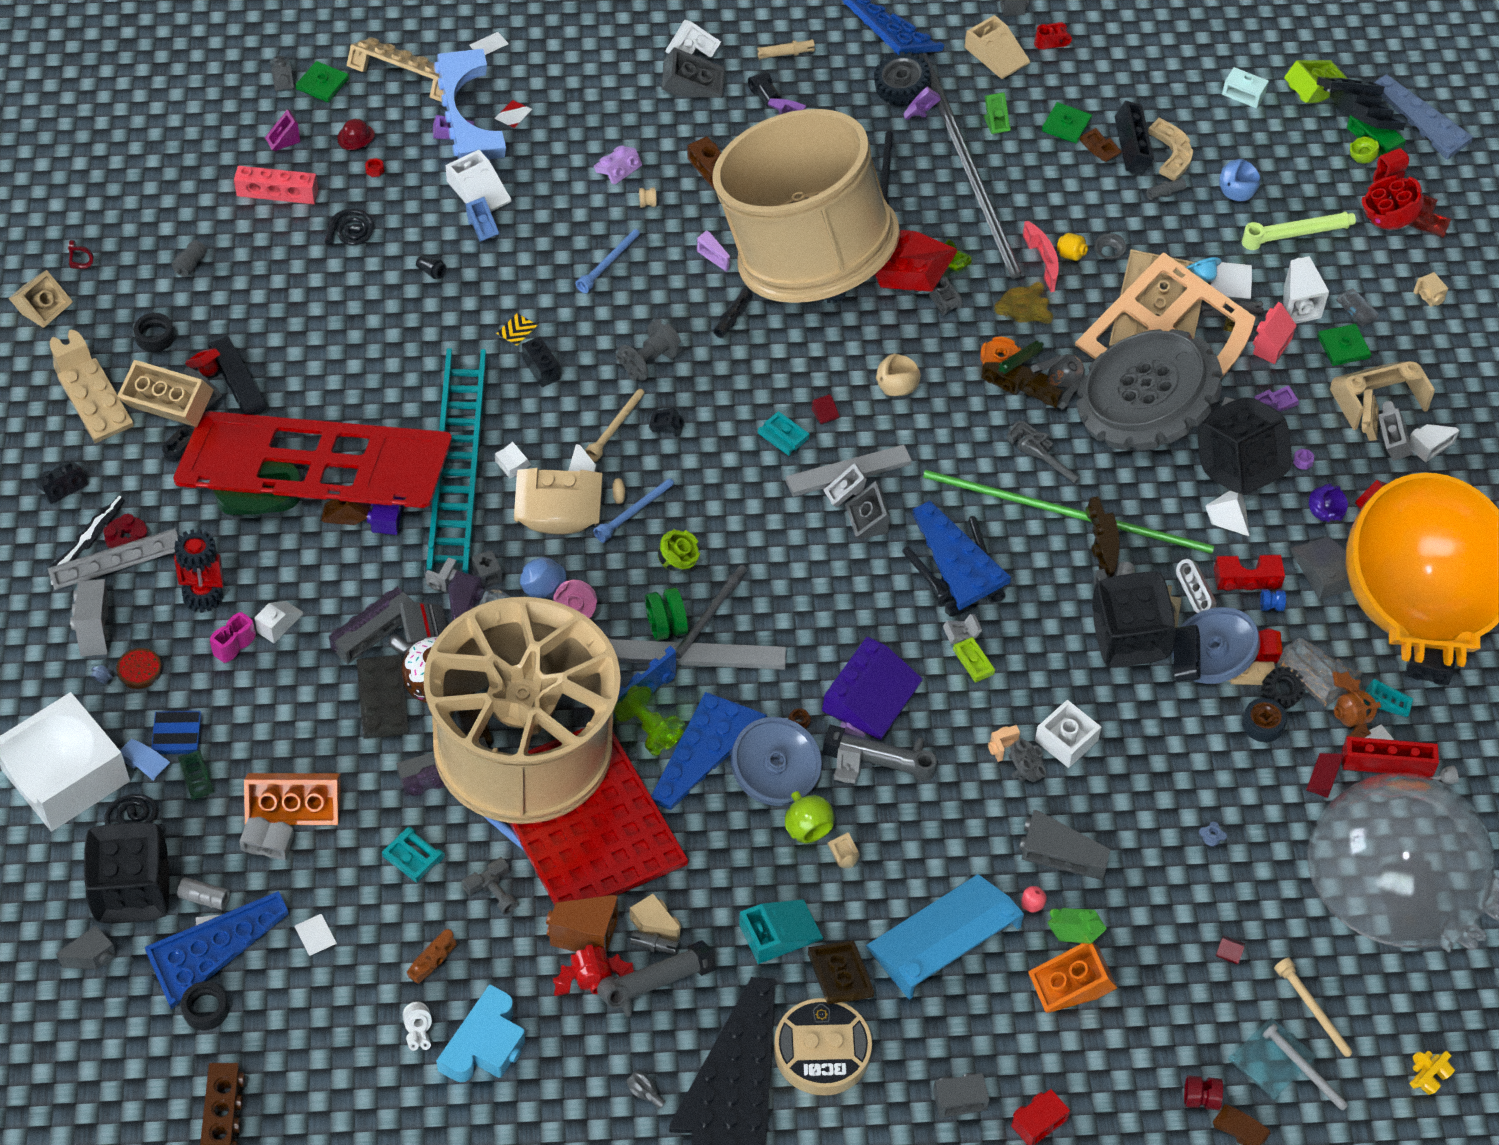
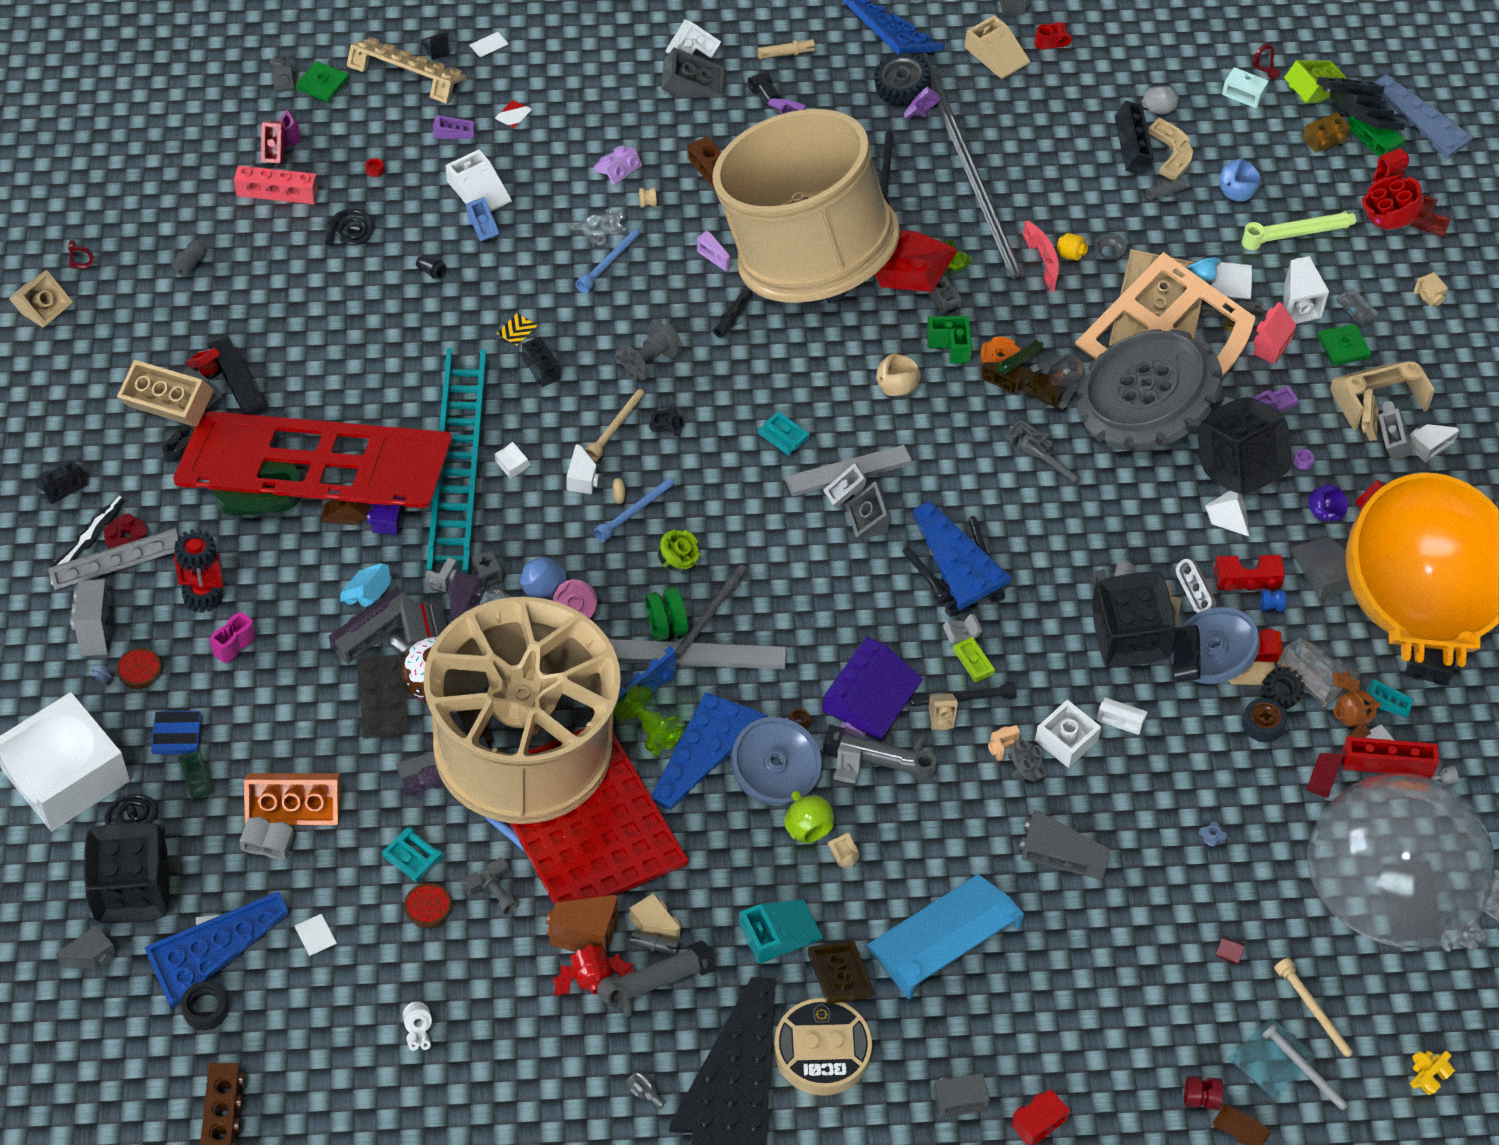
tan hinge [50,330,134,443] -> none
light blue slope [120,738,170,781] -> none
black tyre [133,313,175,352] -> none
light grey axle [177,877,230,910] -> none
white slope [254,601,303,643] -> none
dark red hat [337,118,375,150] -> none
dark orange hinge [406,929,457,983] -> none
light blue arch [434,49,506,160] -> none
medium azure brick [436,984,525,1082] -> none
tan slope [514,468,603,535] -> none
dark red slope [812,394,839,424] -> none
bright green piece [923,470,1214,554] -> none
bright green slope [983,92,1011,134] -> none
clear yellow tile [994,282,1053,323] -> none
coral piece [1021,886,1047,913] -> none
orange slope [1028,942,1117,1013] -> none
green plate [1042,102,1092,144] -> none
bright green brick [1047,908,1107,944] -> none
reddish brown slope [1080,128,1122,162] -> none
dark brown slope [1086,496,1120,578] -> none
lime hair [1350,136,1379,164] -> none
none -> brick [261,120,286,163]
none -> medium azure slope [340,563,392,607]
none -> tile [404,883,452,928]
none -> black slope [421,32,449,60]
none -> clear animal [566,209,625,245]
none -> black piece [909,681,1016,707]
none -> green brick [926,316,972,363]
none -> tan slope [928,694,958,730]
none -> white panel [1096,698,1147,735]
none -> light grey hair [1141,86,1179,115]
none -> dark red piece [1253,44,1280,79]
none -> pearl gold brick [1303,112,1351,153]

